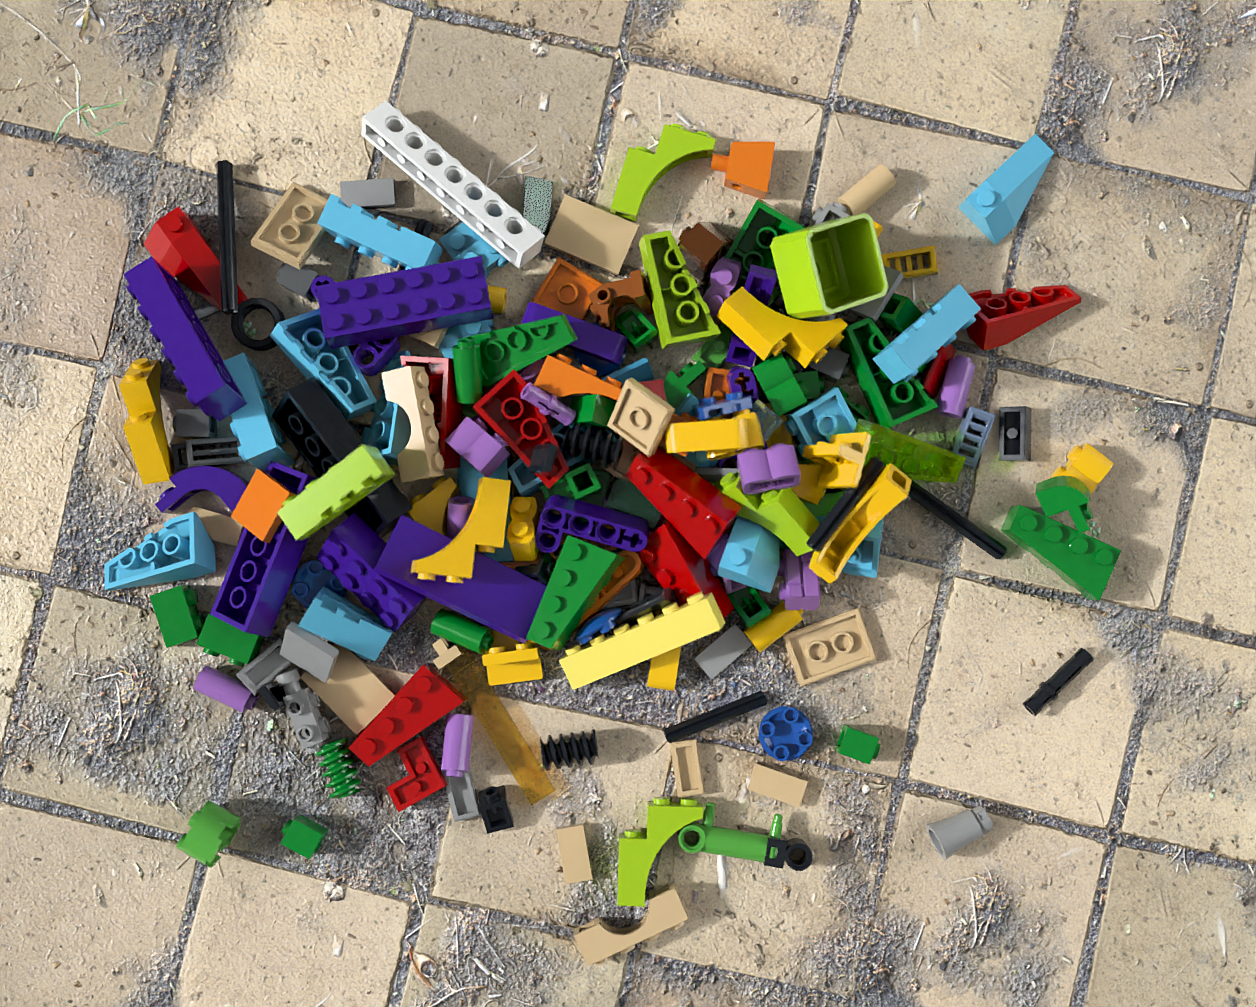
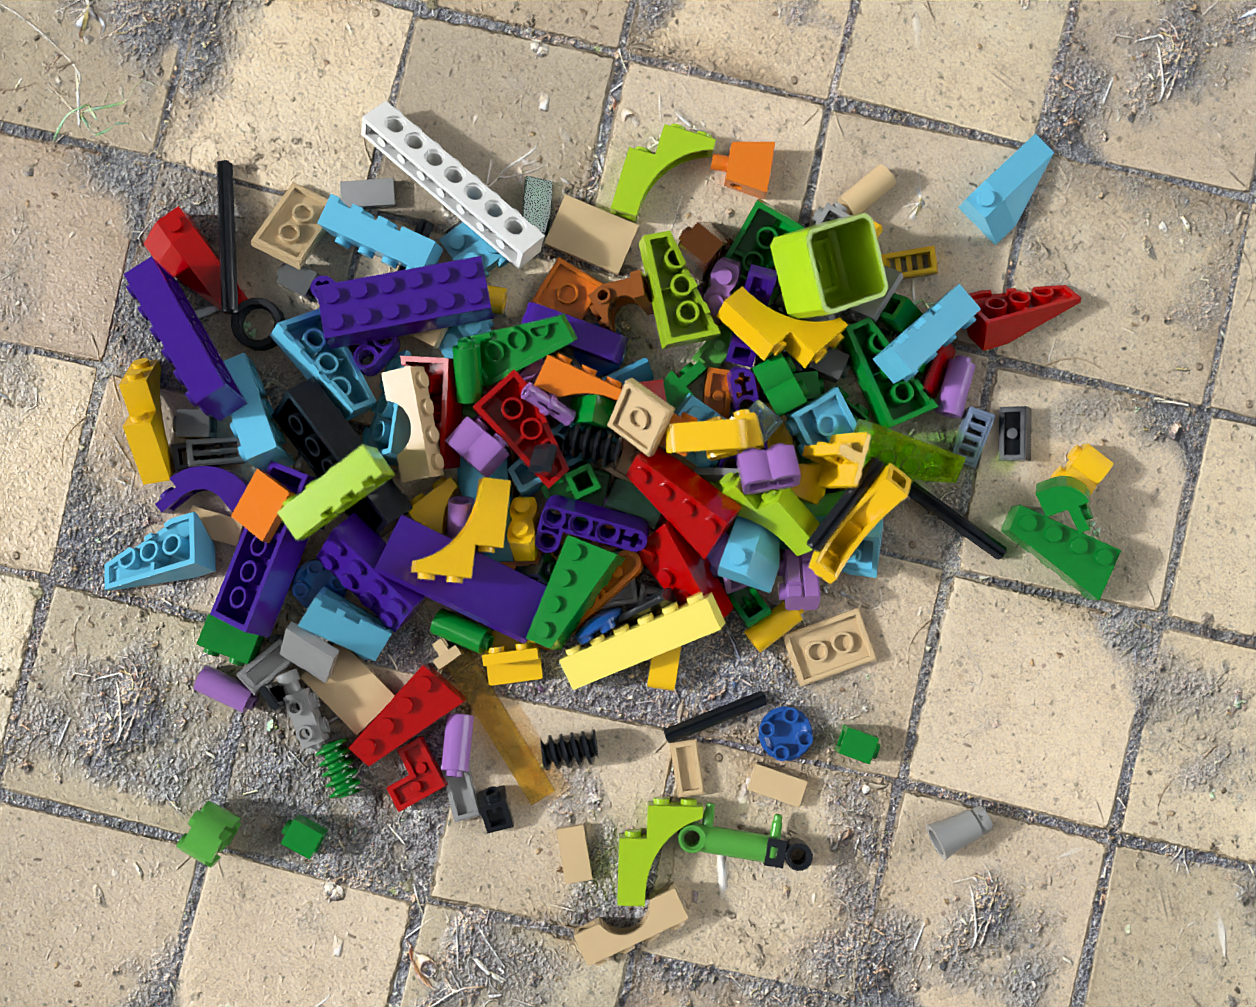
green brick [150,585,205,648] -> none
green slope [615,305,659,355] -> none
blue wing [692,391,753,420] -> none
light grey tile [694,623,753,680] -> none
black pin [1022,647,1094,716] -> none

